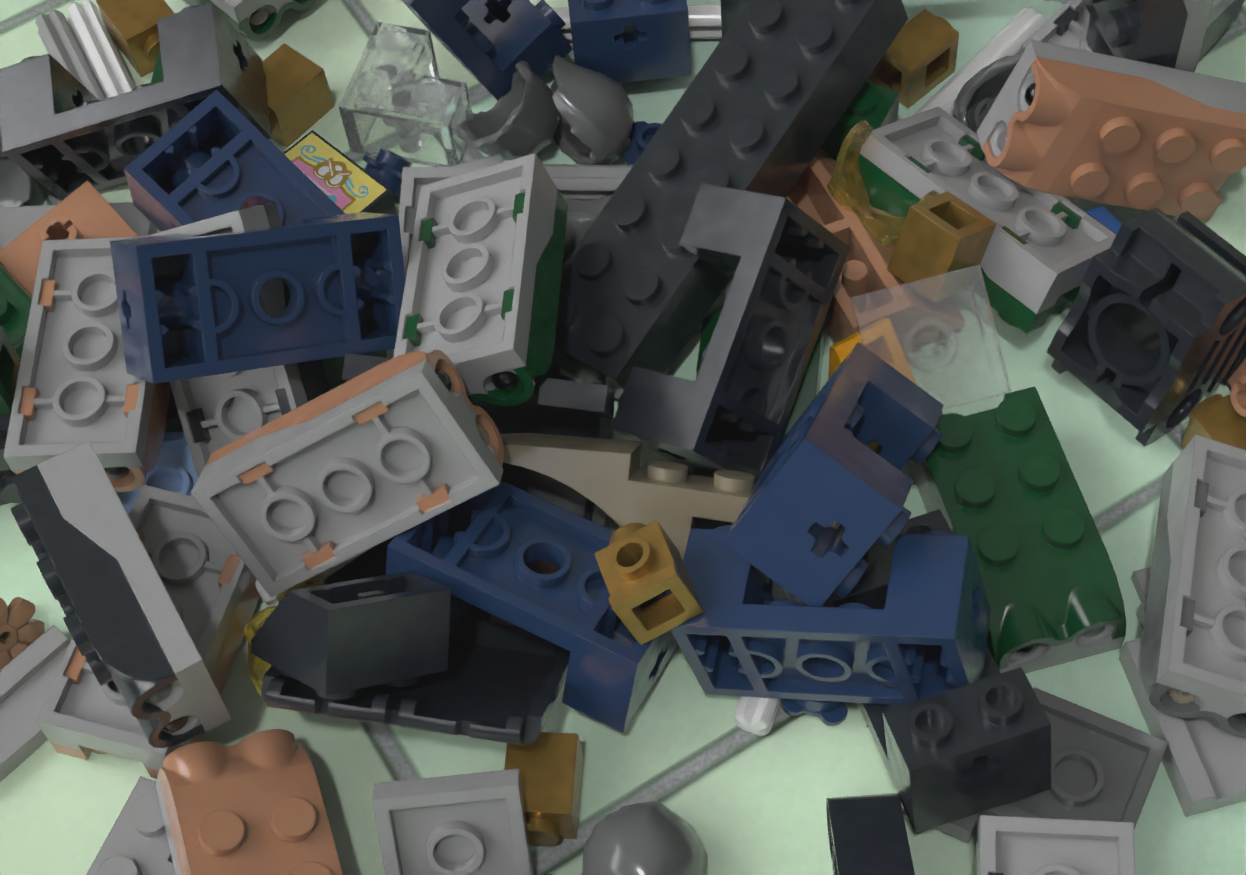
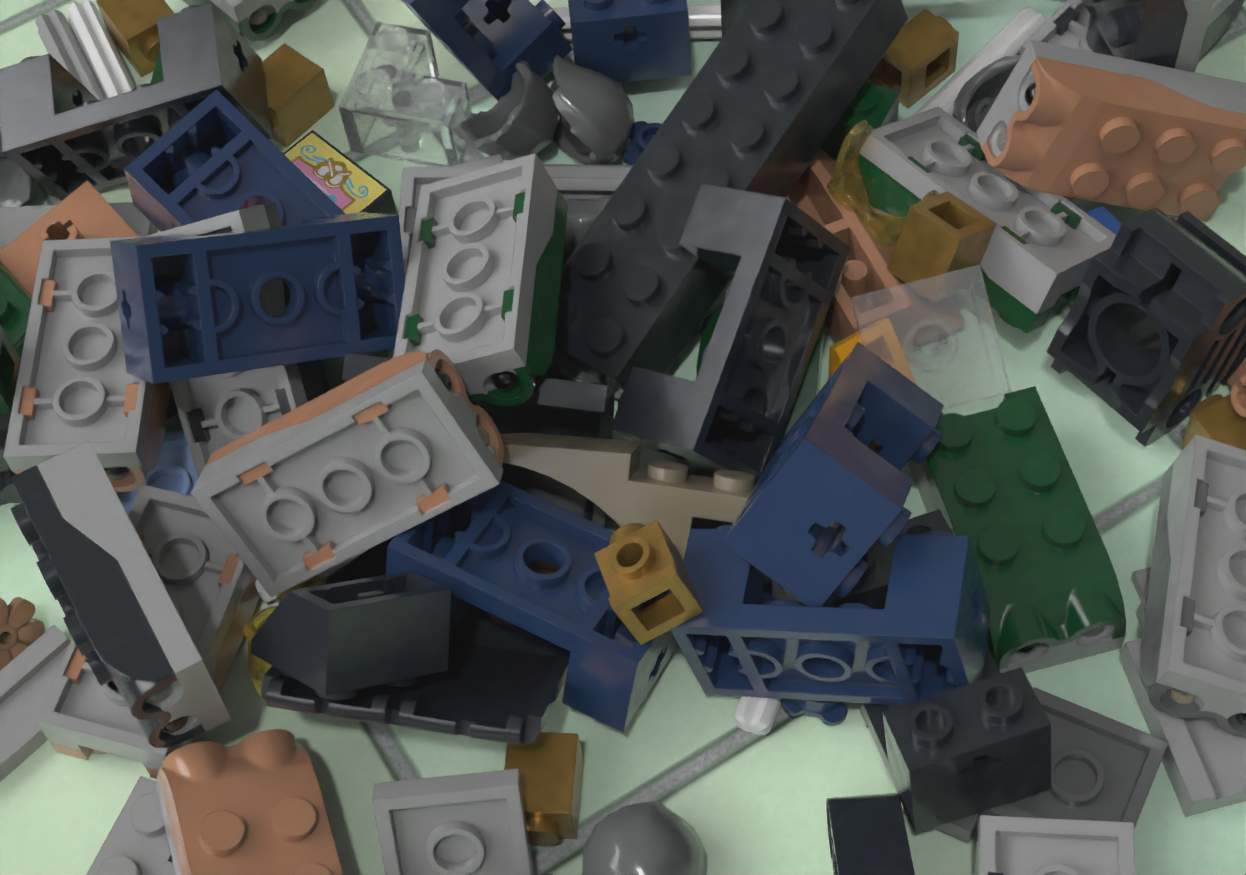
dark blue plate [362,148,412,196] -> none

